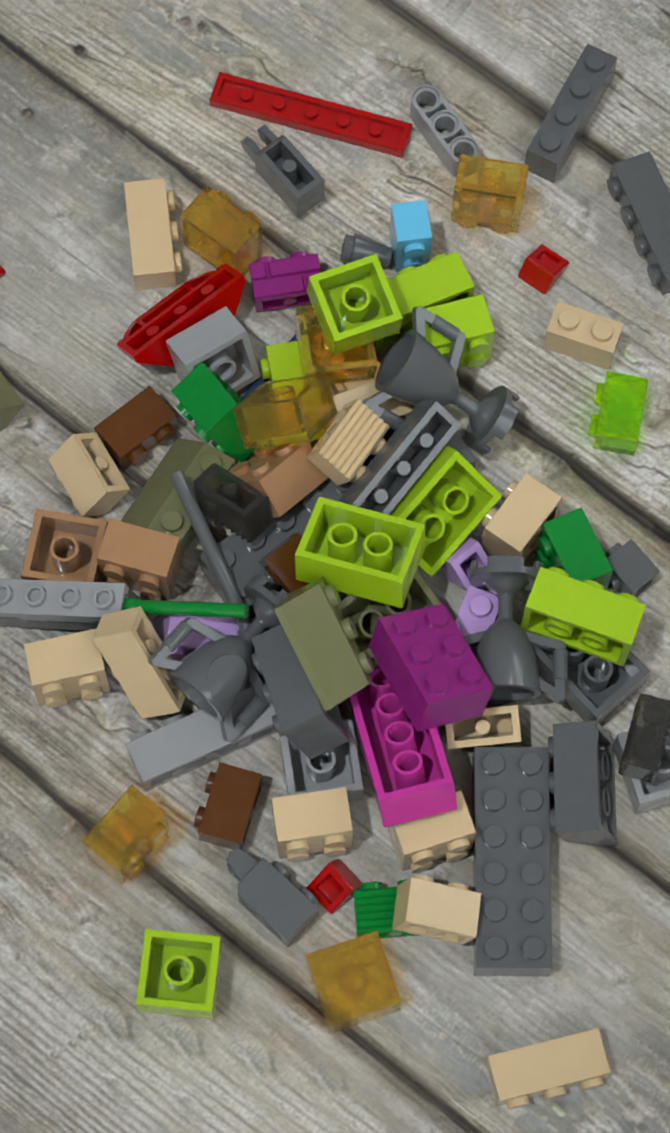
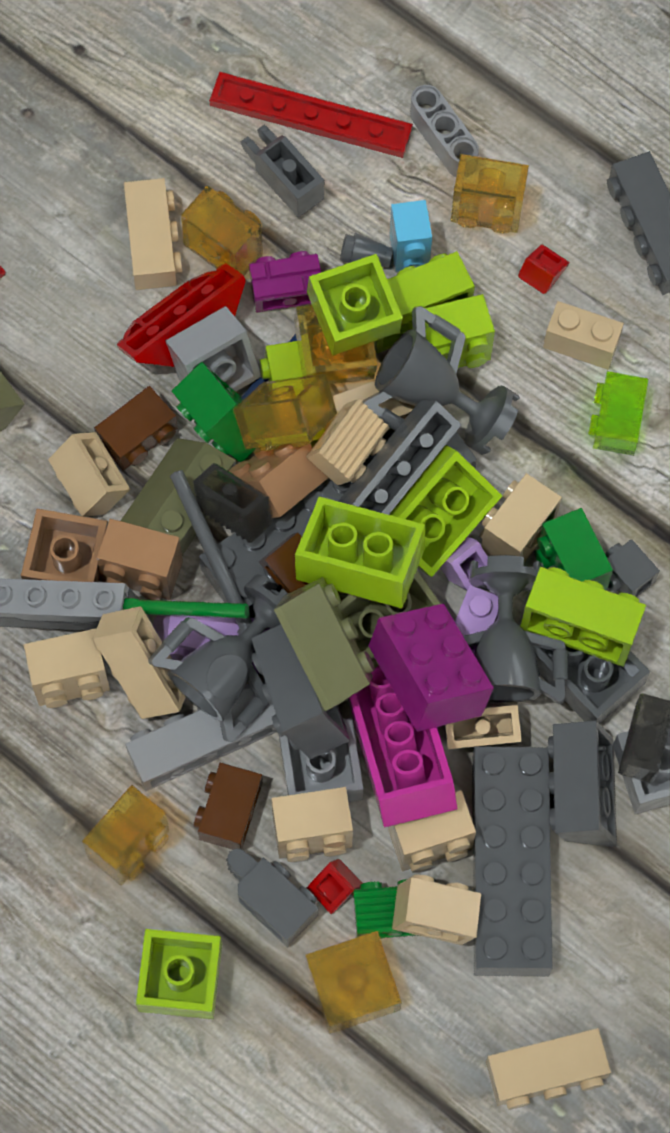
dark grey brick [524,43,618,183] -> none

